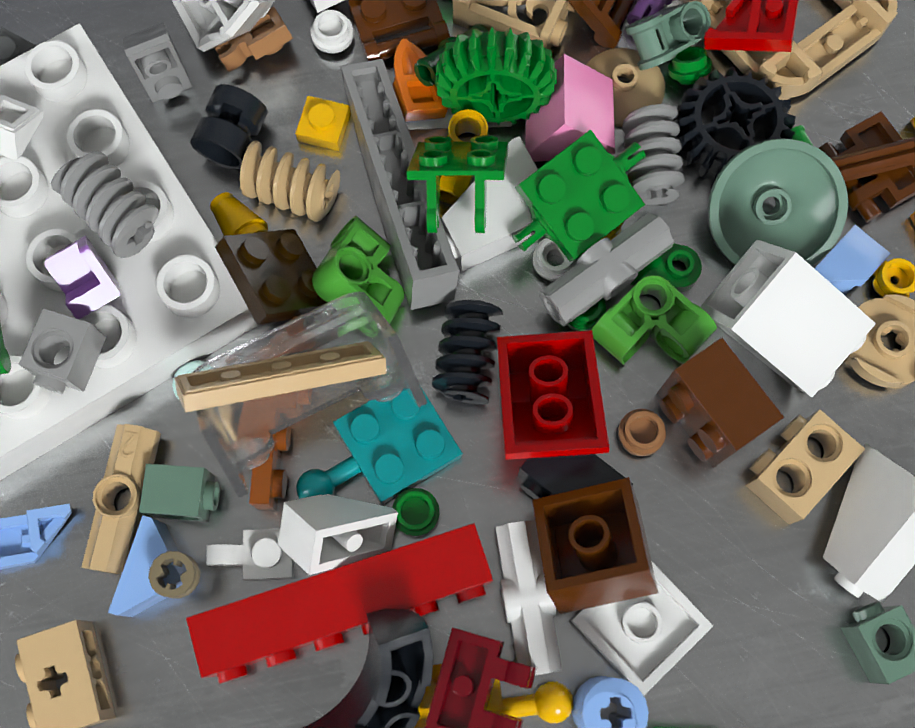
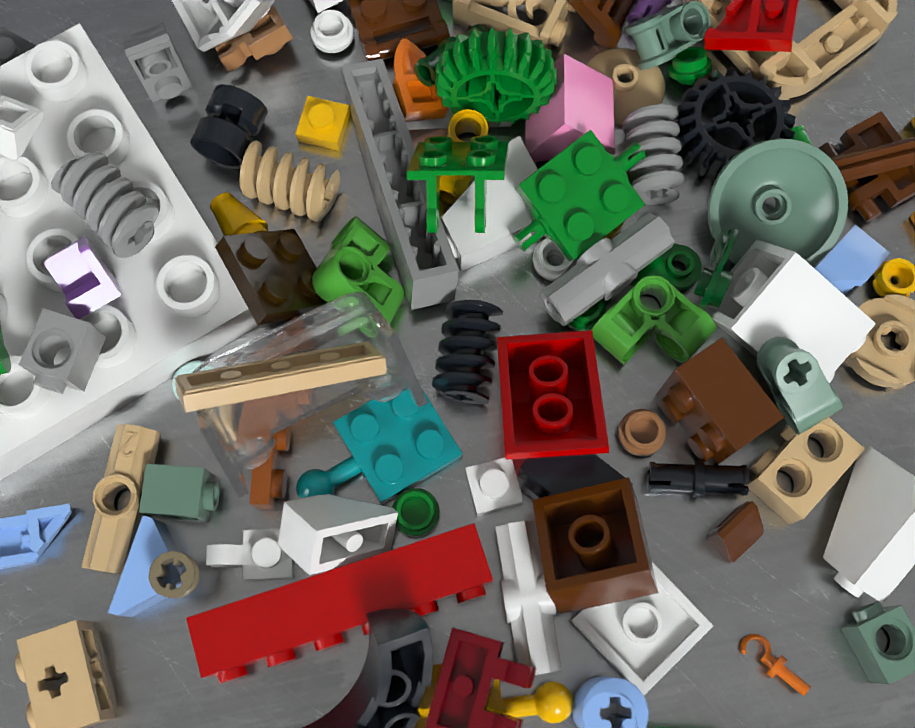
none -> white plate [465,458,524,516]
none -> black pin [648,460,749,498]
none -> dark green plate [693,228,739,308]
none -> reddish brown slope [707,501,764,563]
none -> orange hand [740,634,811,696]
none -> sand green piece [756,337,843,435]

